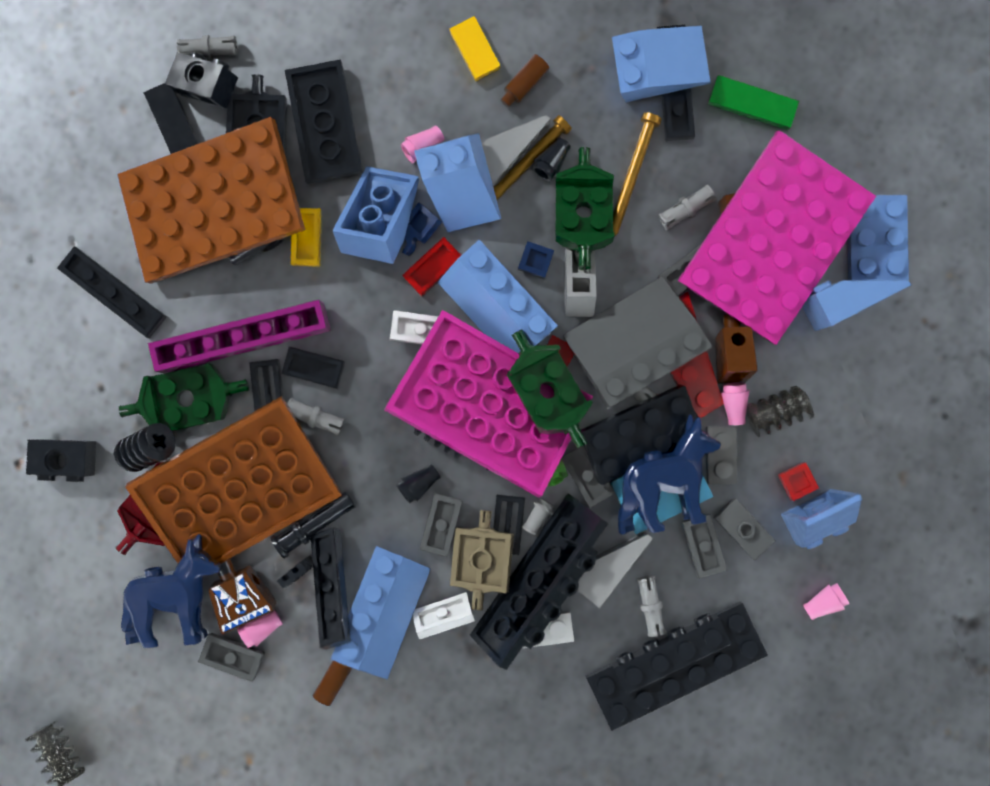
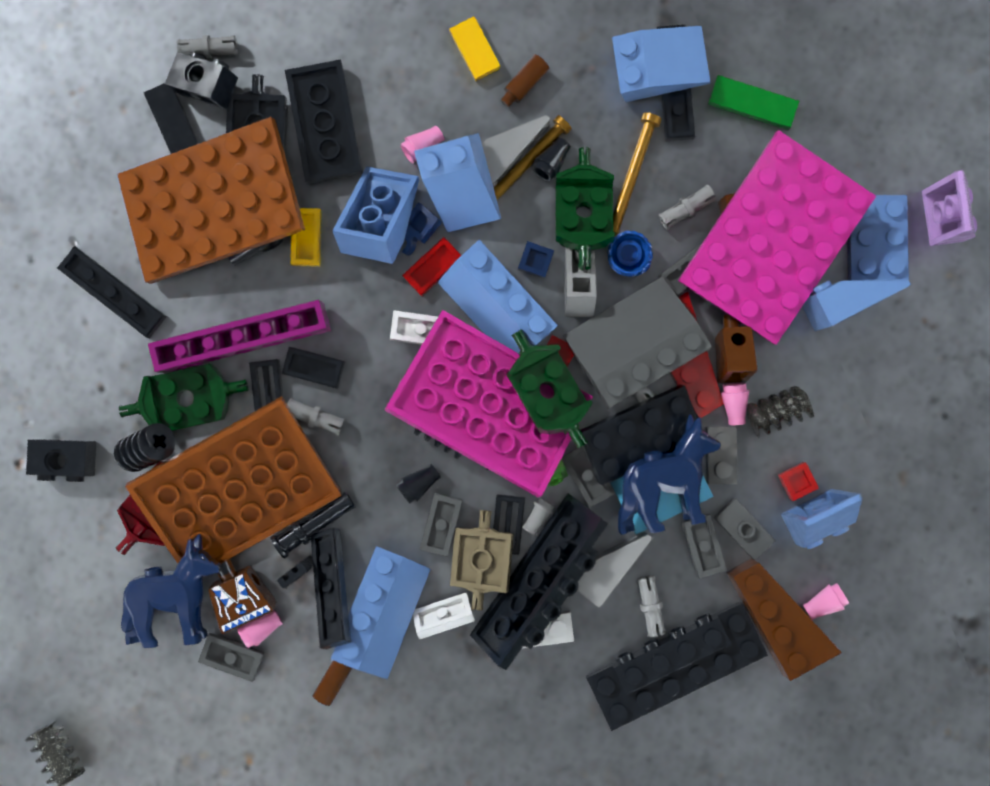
none -> blue hair [607,231,653,277]
none -> reddish brown wedge [726,559,842,681]
none -> lavender slope [922,170,977,246]

